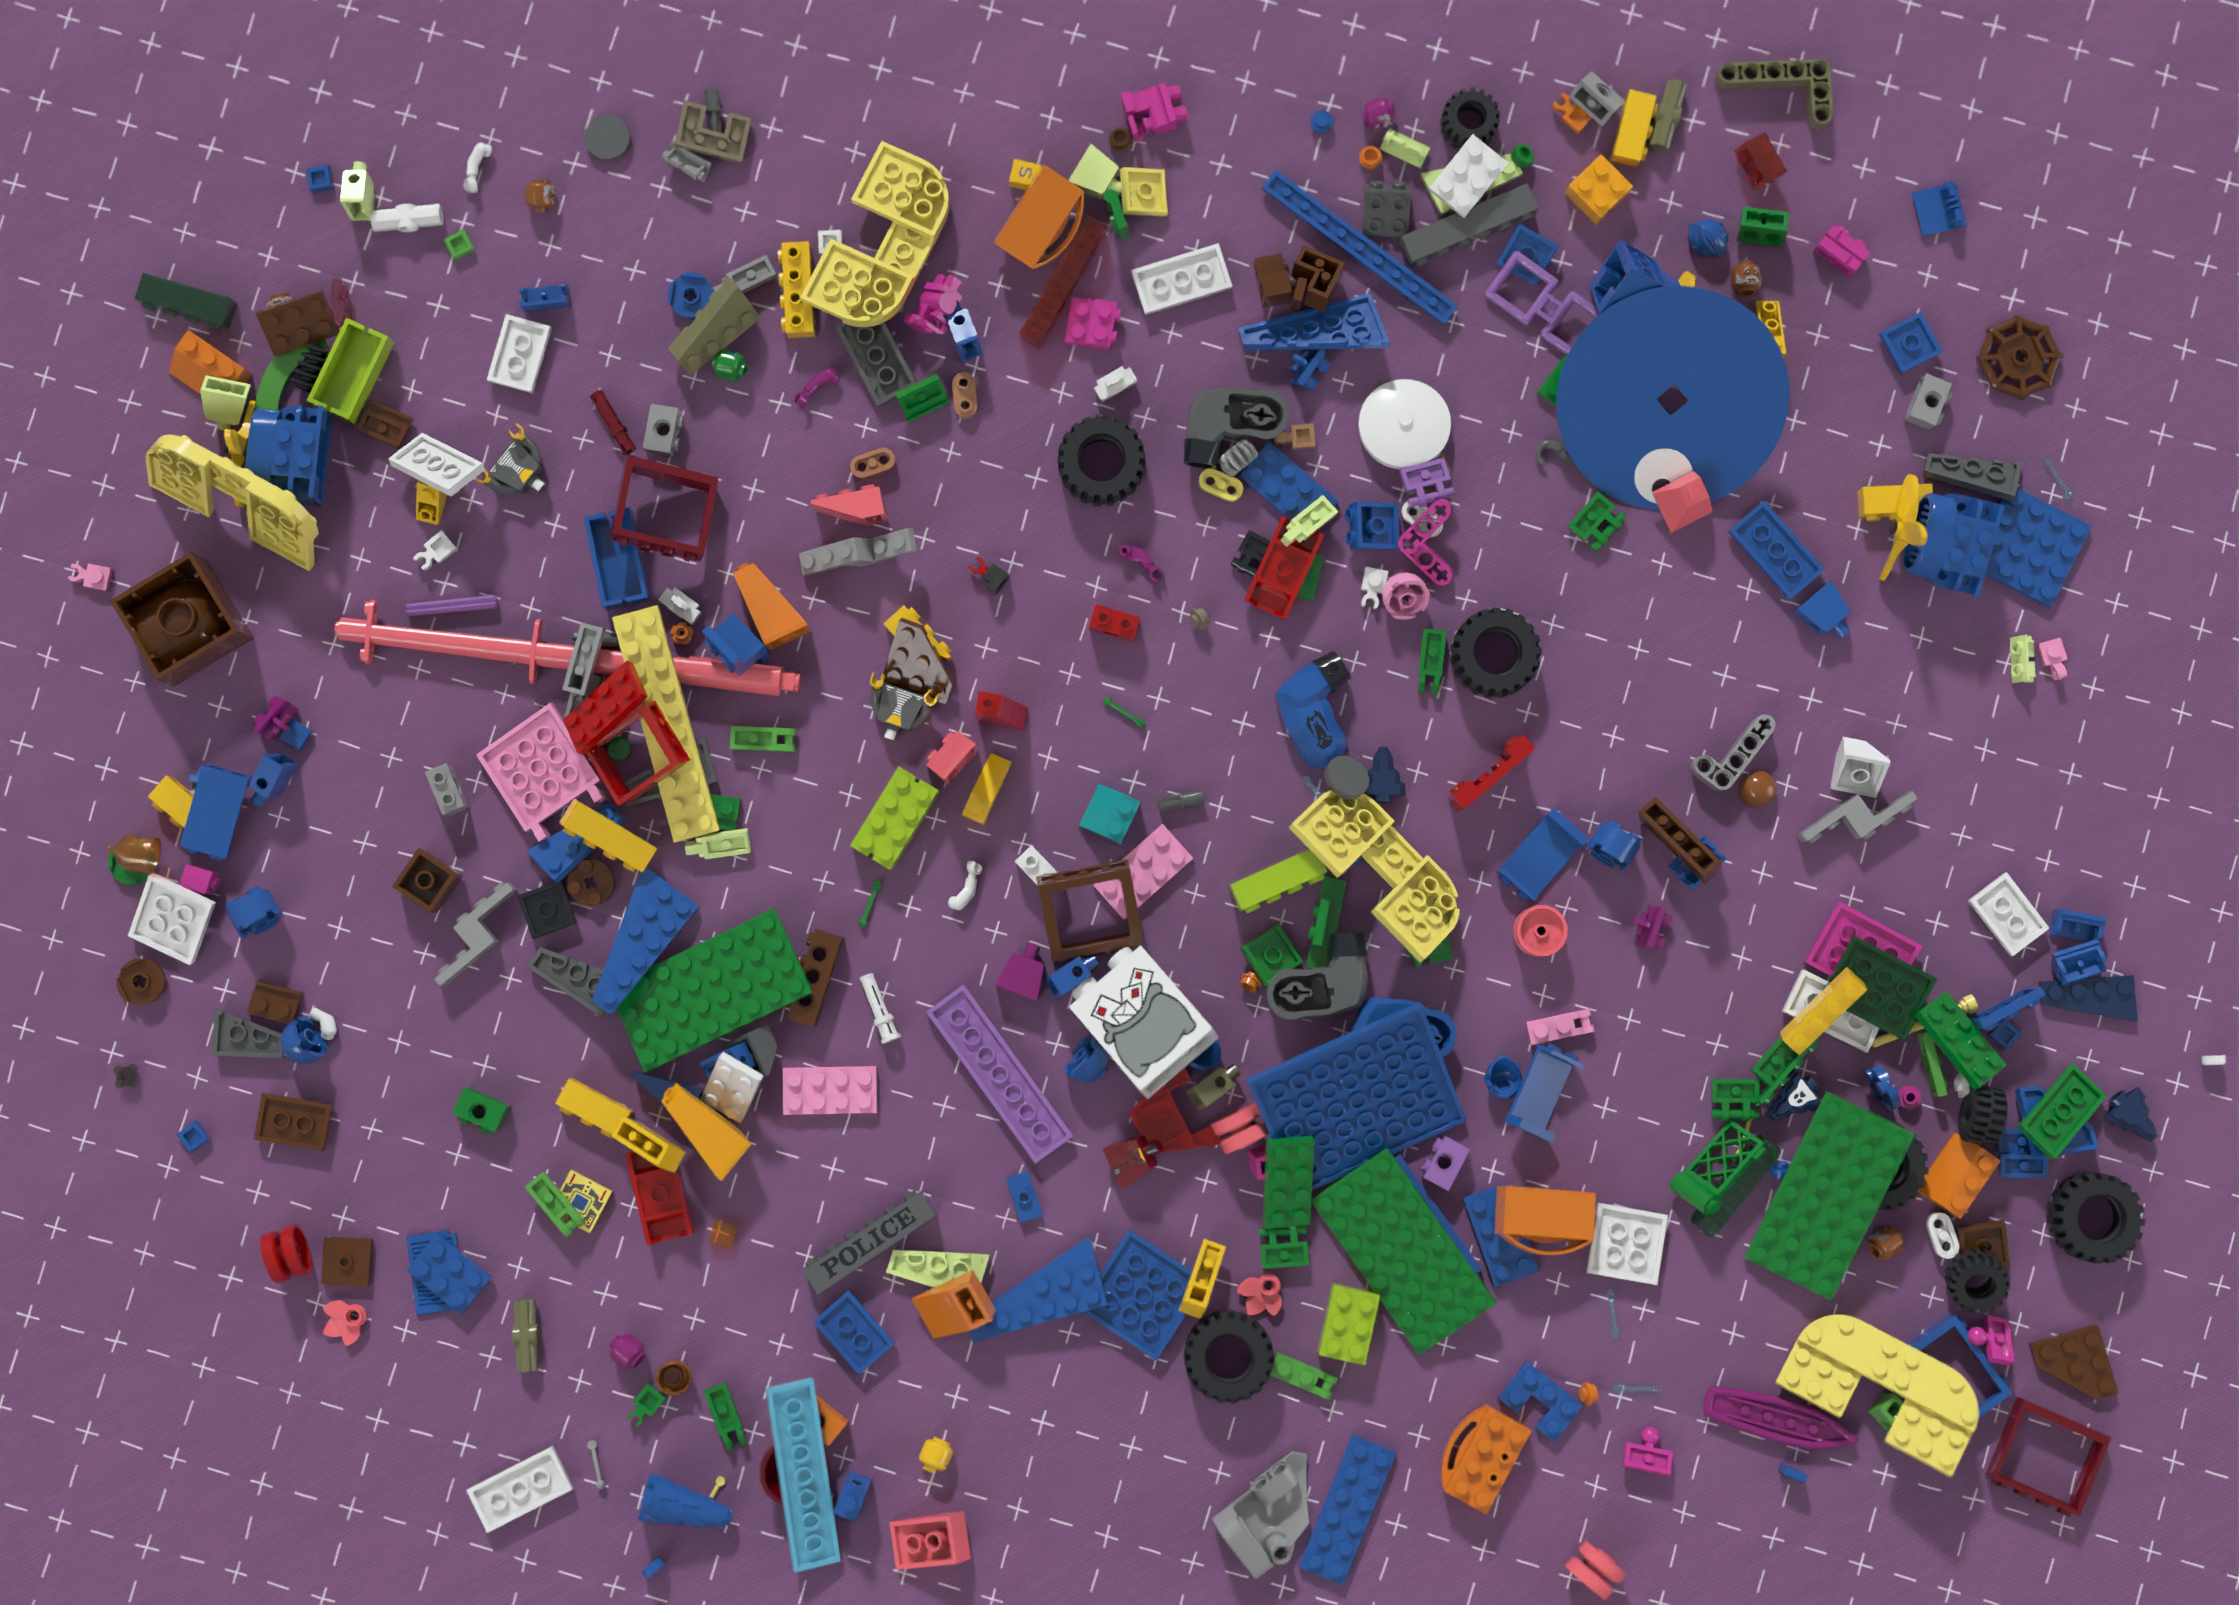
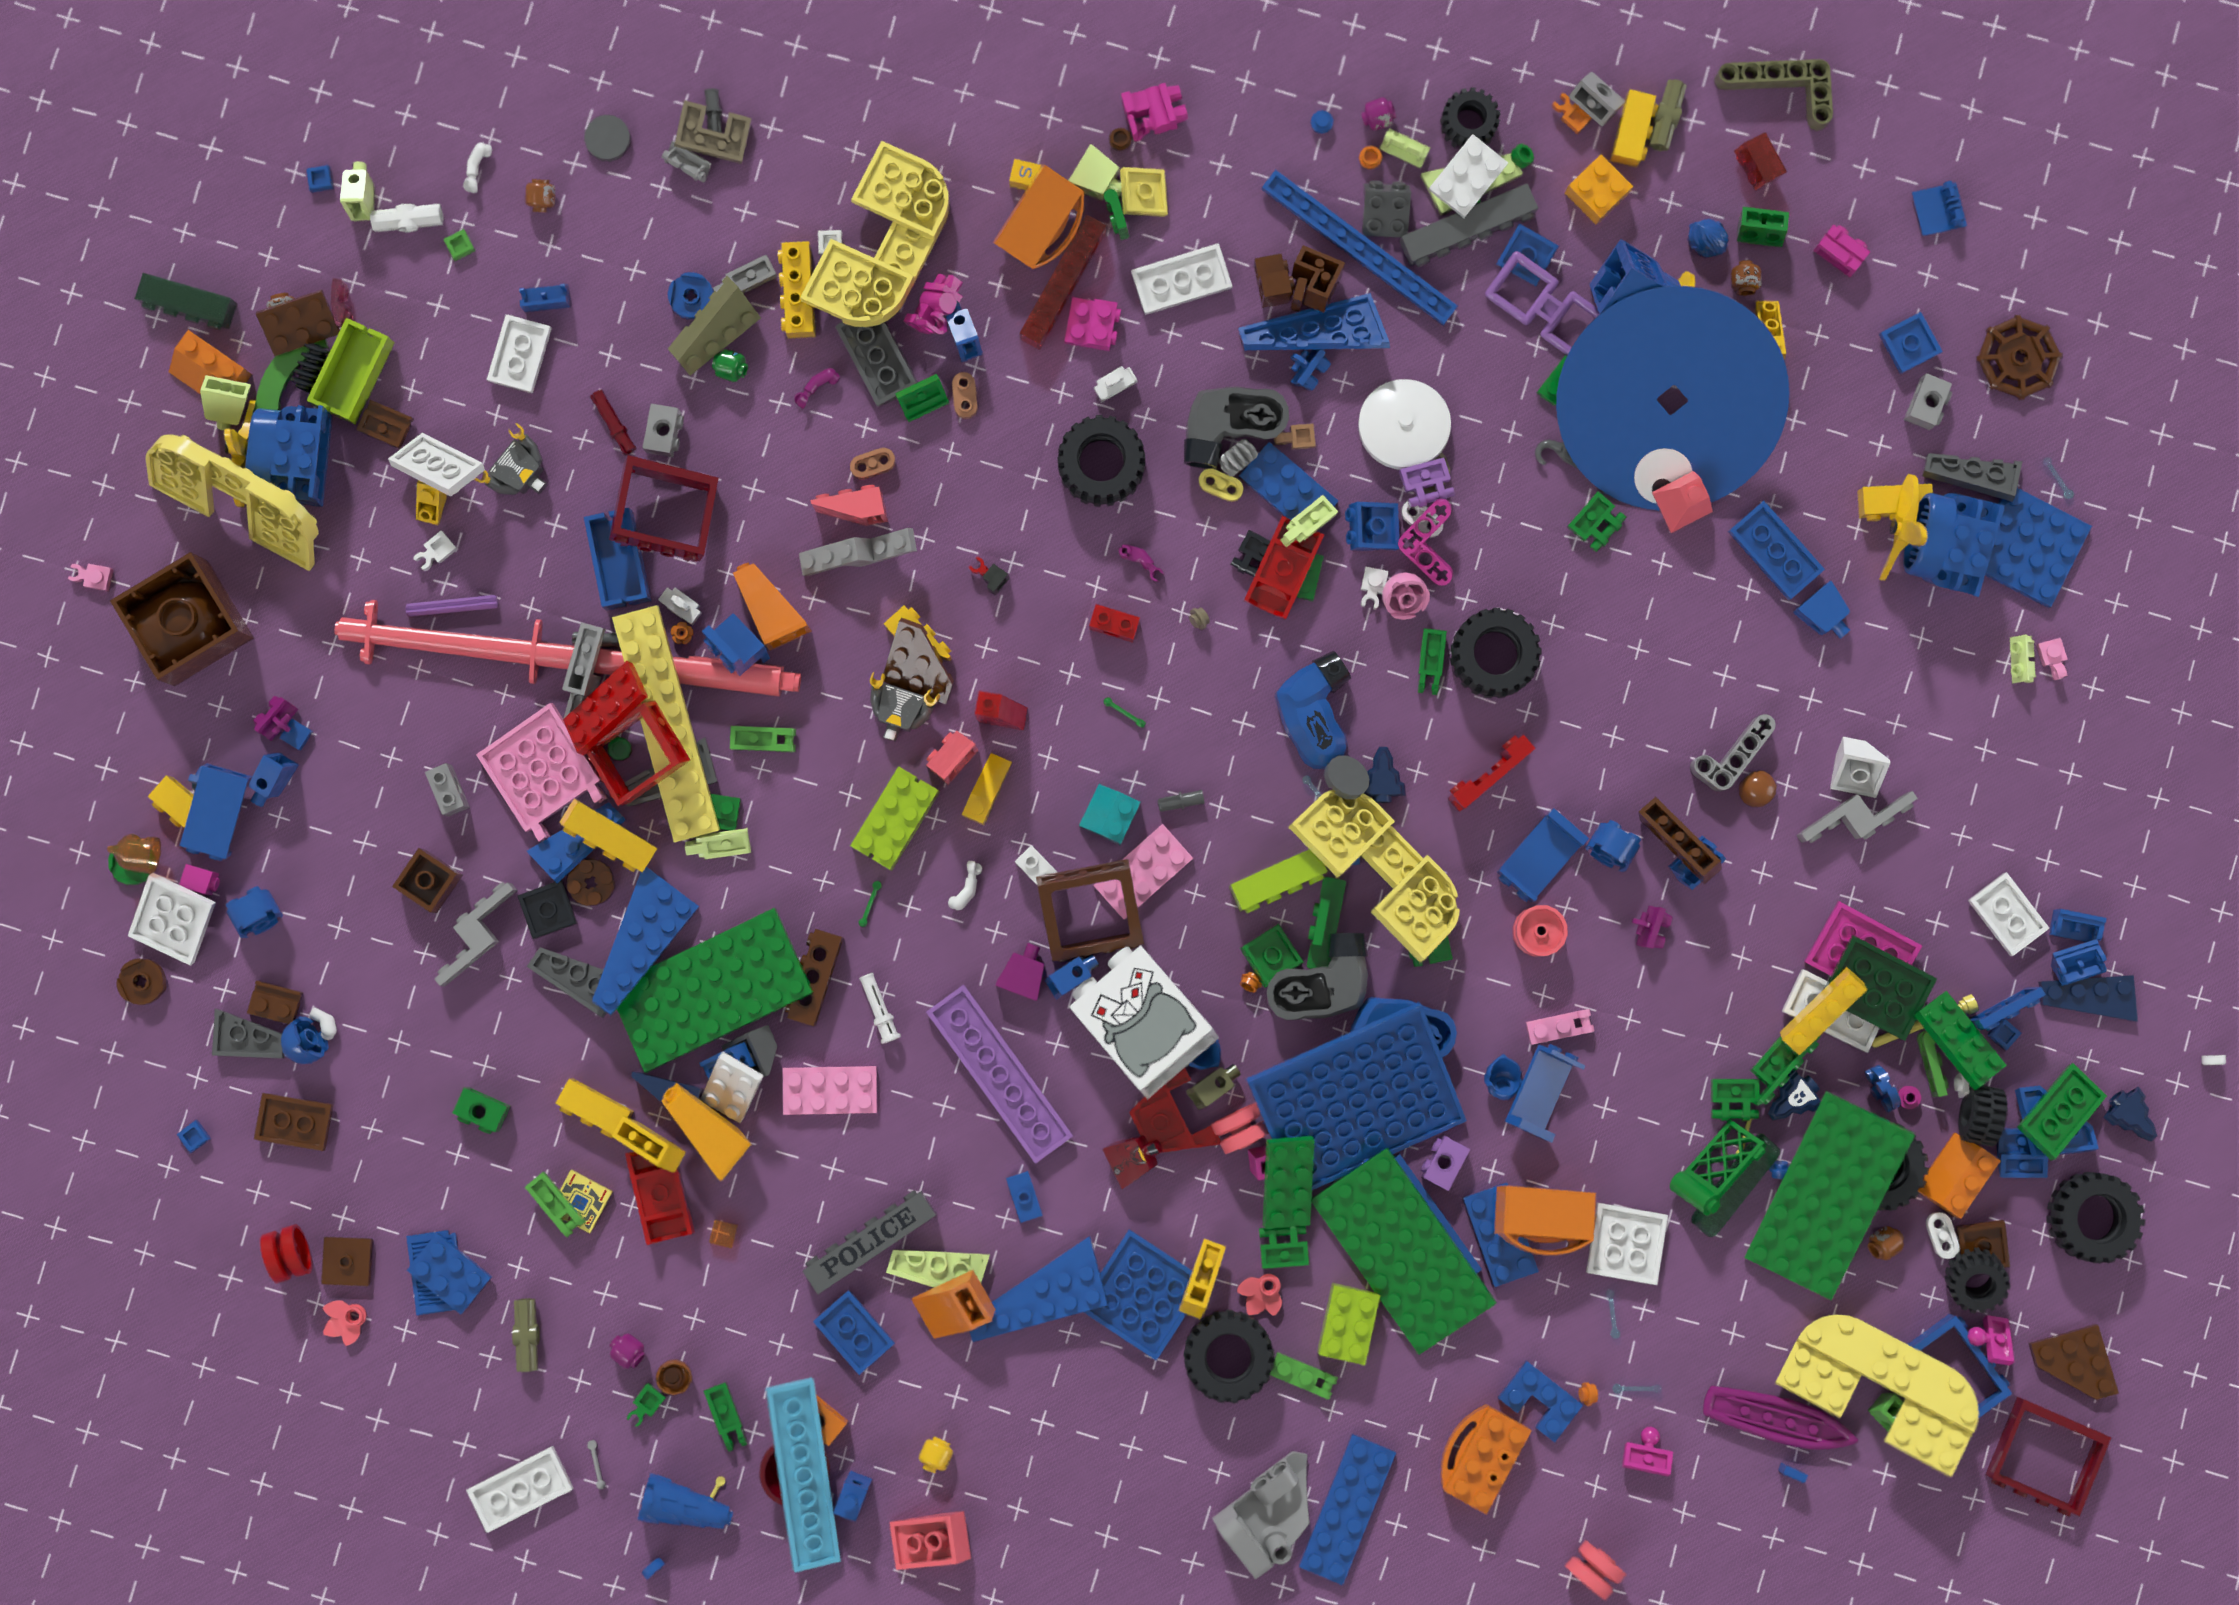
clear smoke plate [114,1064,139,1088] -> none
blue cylinder [1064,1036,1109,1083] -> none

